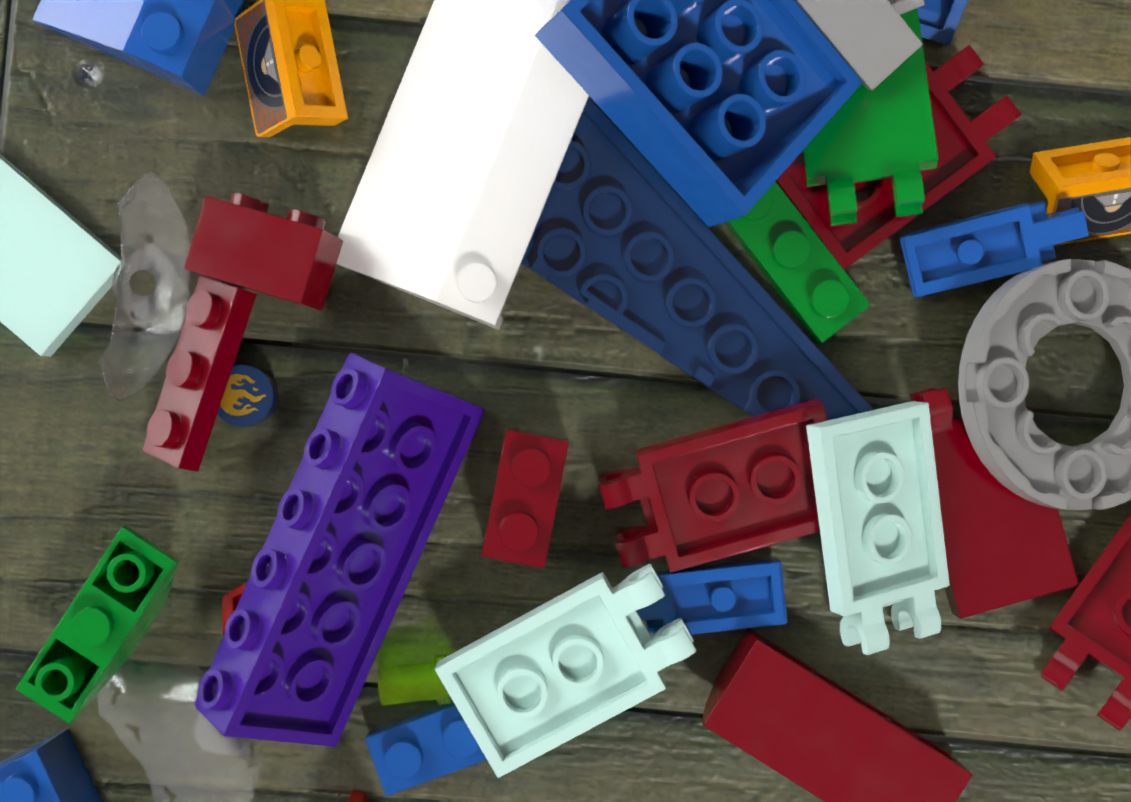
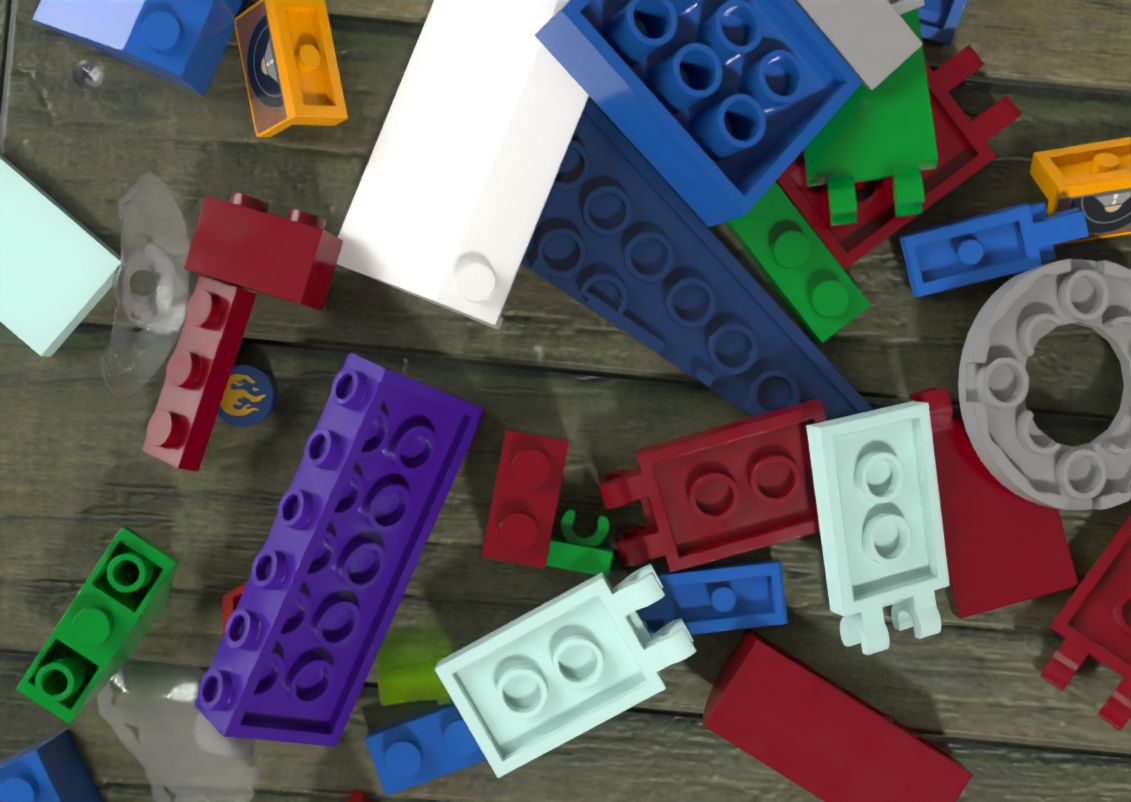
none -> green tile [546,507,613,577]

